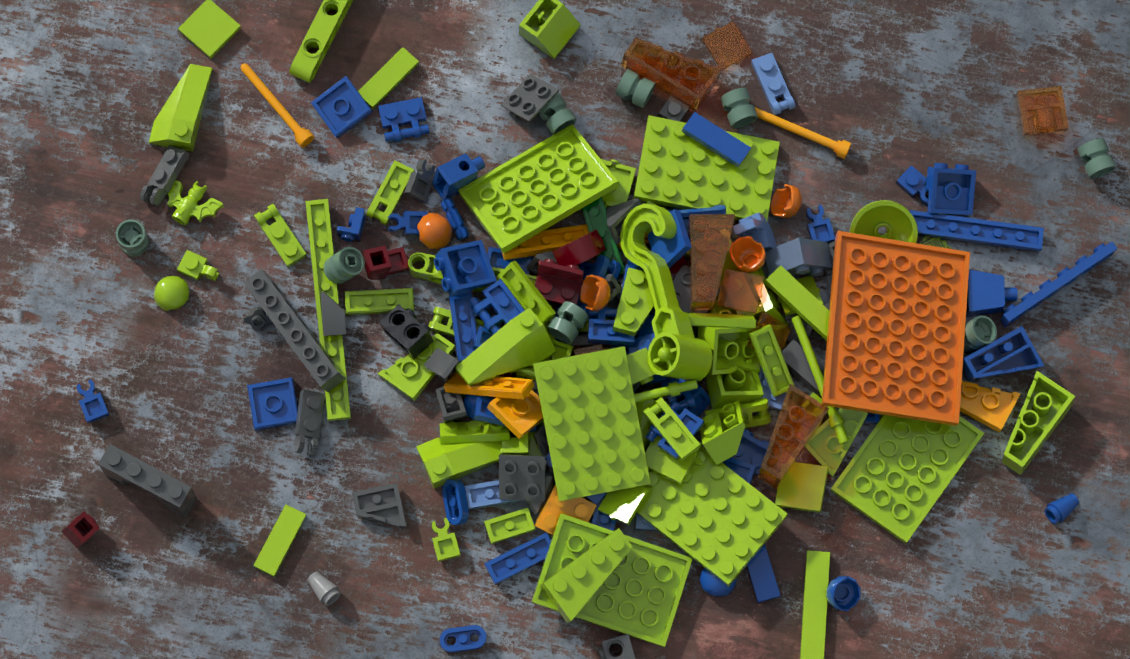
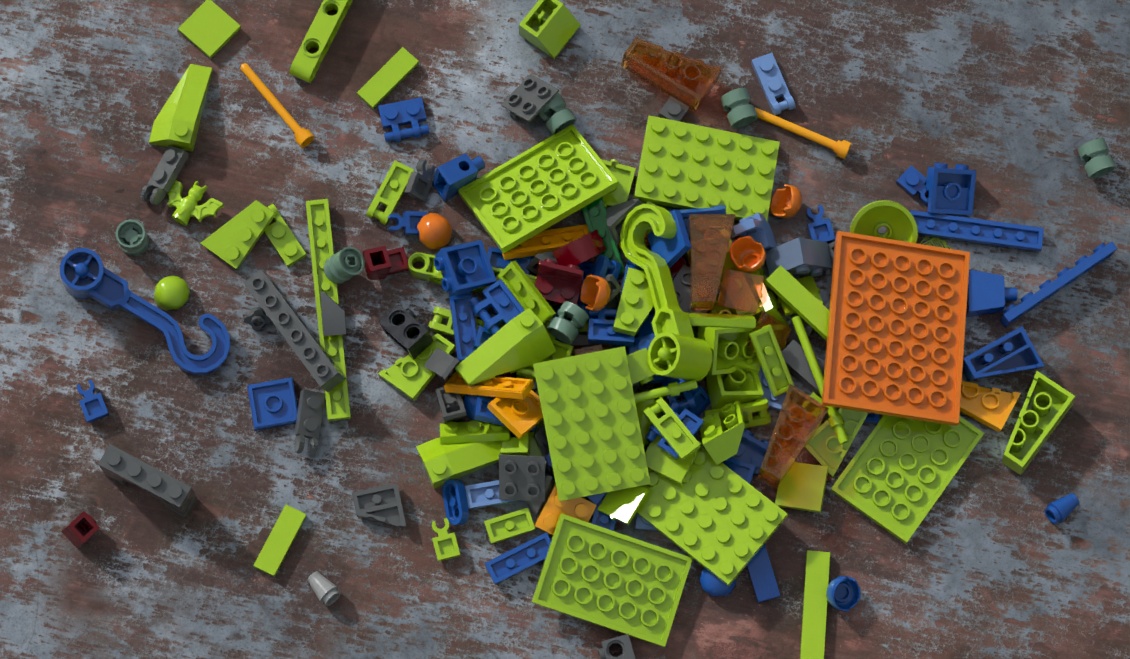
lime plate [177,250,219,281] -> none
blue tile [311,76,373,139] -> none
blue bracket [337,207,366,242] -> none
lime tile [345,288,414,315] -> none
blue plate [440,625,486,653] -> none
blue axle [441,198,469,241] -> none
lime wedge [540,528,633,623] -> none
sand green wheel [615,69,656,109] -> none
blue tile [682,112,751,167] -> none
clear orange piece [702,21,753,71] -> none
sand green wheel [964,315,997,353] -> none
clear orange plate [1016,86,1069,135] -> none
none -> blue piece [60,248,230,375]
none -> lime wing [200,200,276,269]

